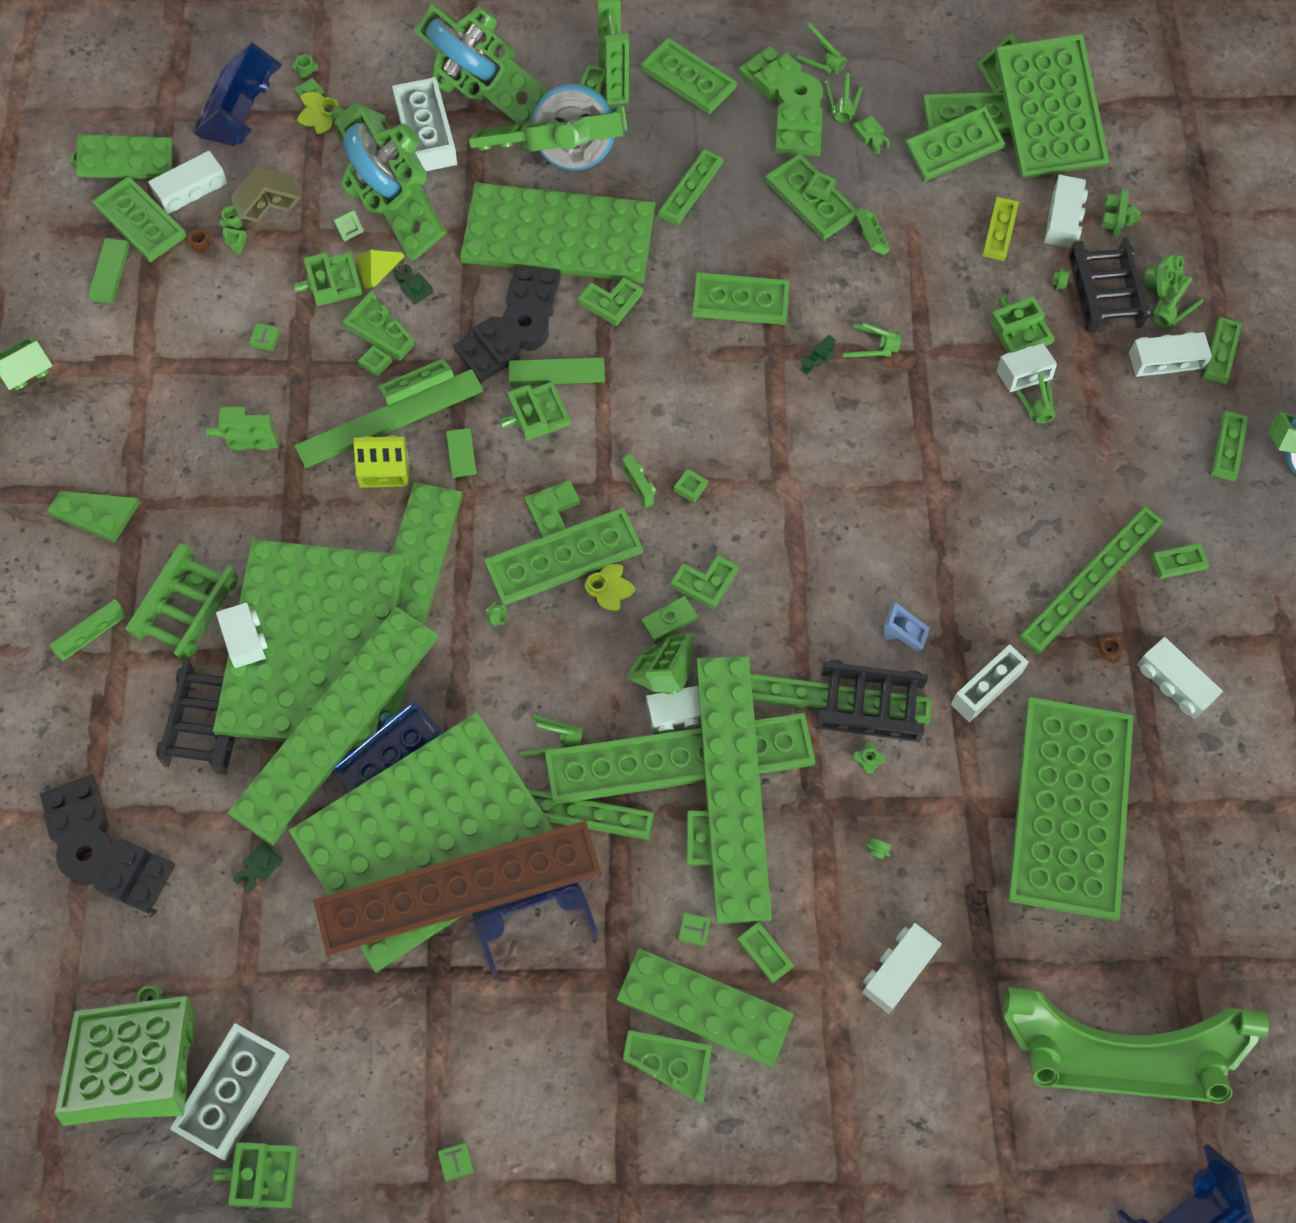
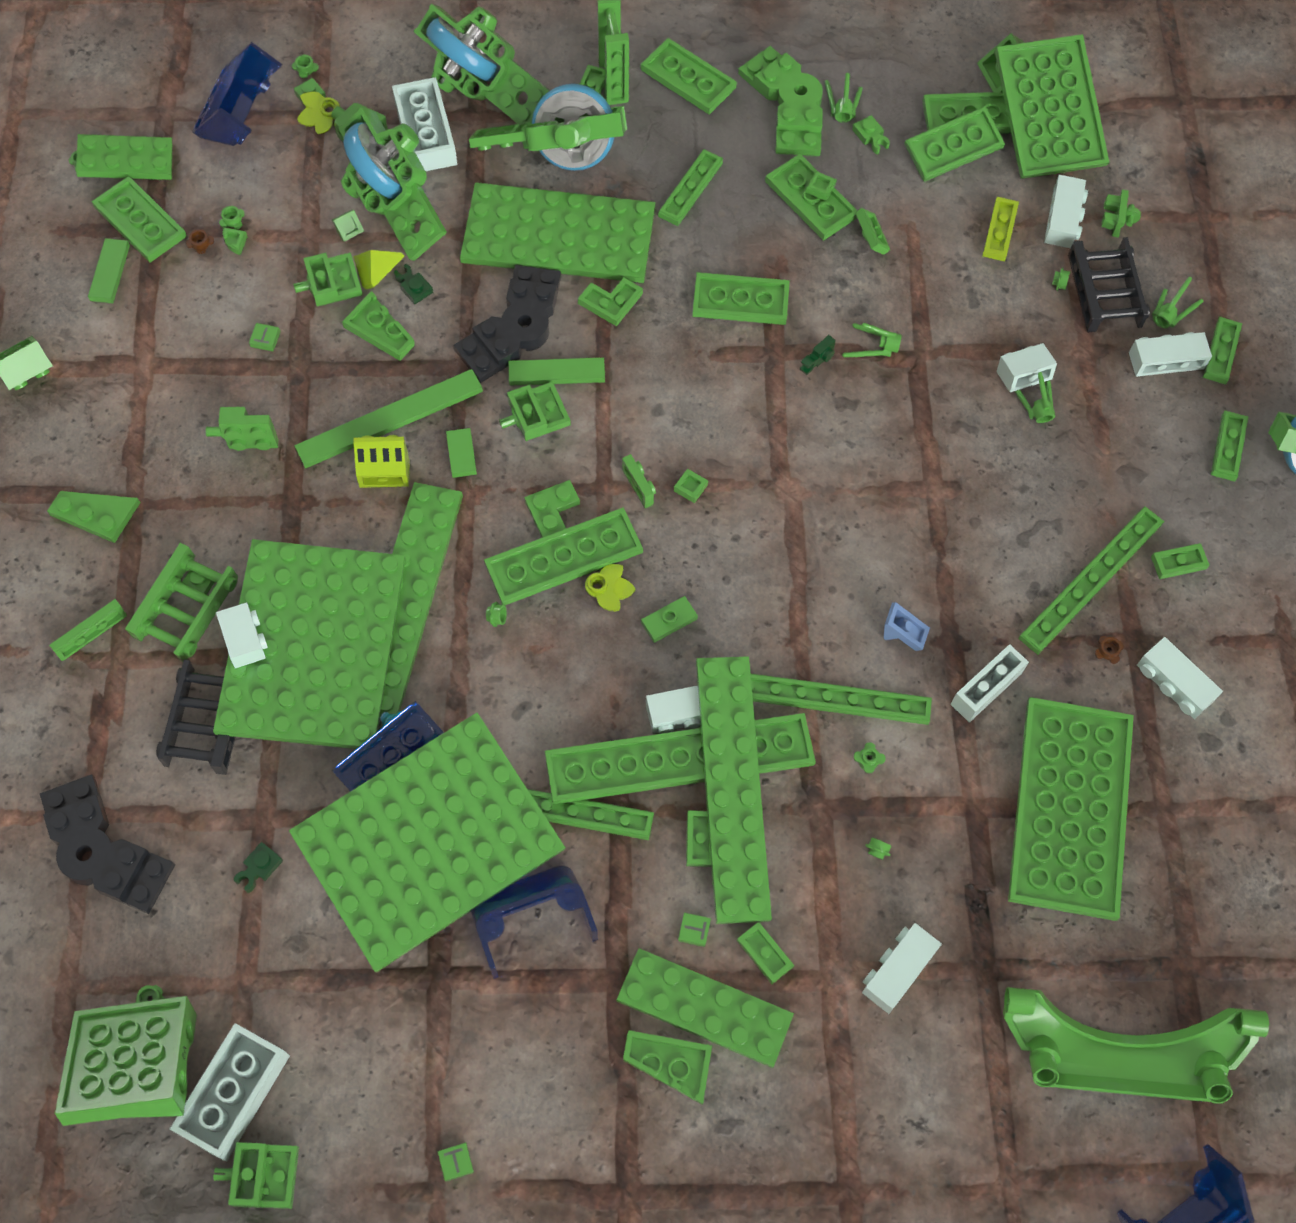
light aqua brick [148,151,227,214] -> none
bright green plate [228,607,439,846] -> none
olive brick [231,166,301,223] -> none
reddish brown plate [313,820,602,956] -> none
bright green tile [358,345,392,378] -> none
bright green plate [378,358,454,405] -> none
bright green plant [519,714,583,757] -> none
bright green wedge [627,633,693,694] -> none
bright green plate [670,555,739,610] -> none
bright green plant [796,23,847,74] -> none
black fence [816,660,928,742] -> none
bright green plate [989,295,1055,353] -> none
bright green plate [1144,255,1187,302] -> none

